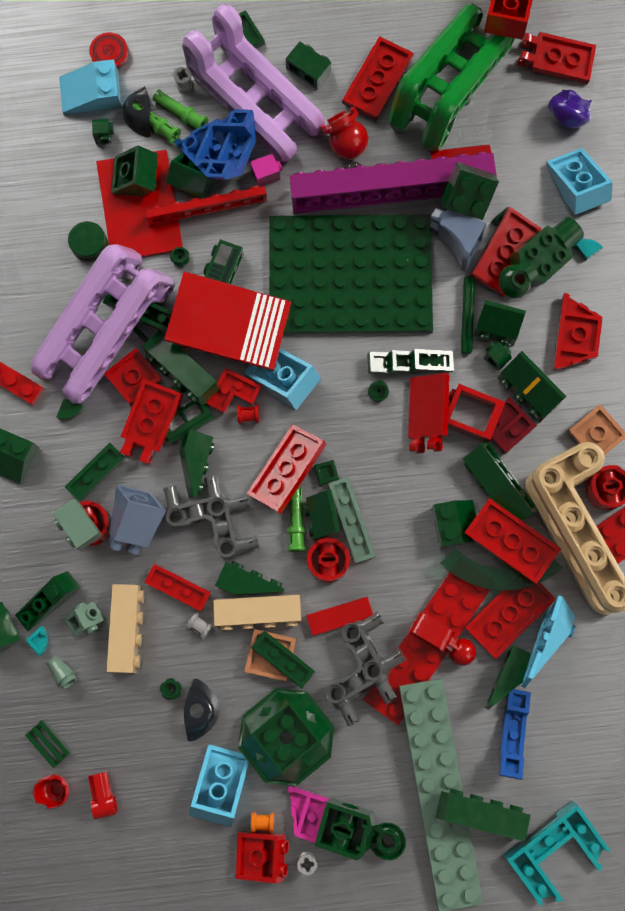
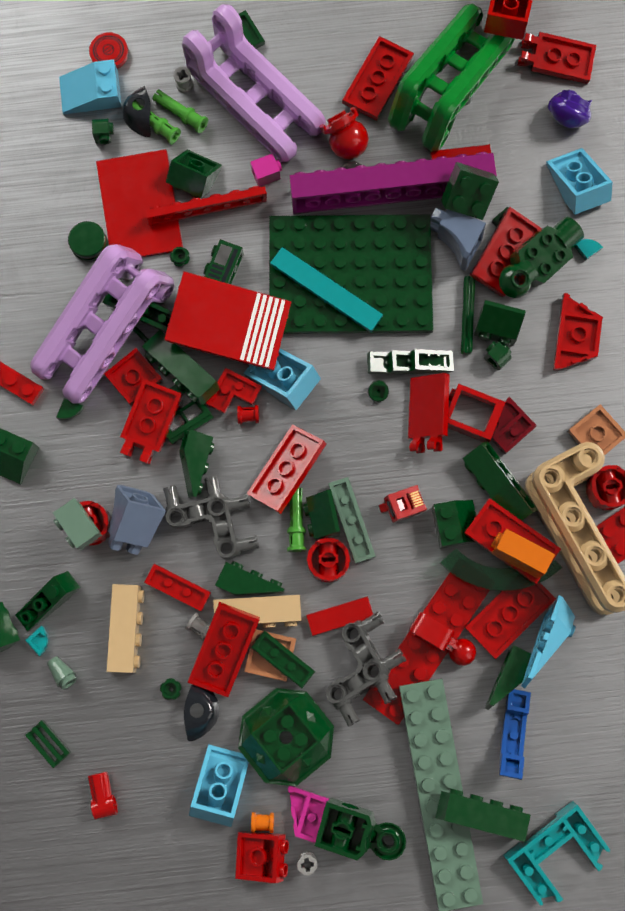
red hair [32,774,70,809] -> none
sand green brick [64,602,104,637] -> none
dark green plate [65,443,125,502] -> none
dark green slope [111,145,158,196] -> none
blue wedge [173,109,256,180] -> none
dark green brick [286,41,331,90] -> none
dark green tile [314,460,340,486] -> none
dark green slope [498,351,567,422] -> none
none -> red plate [187,602,260,697]
none -> teal tile [270,247,383,333]
none -> red piece [378,485,427,523]
none -> orange brick [491,529,555,579]

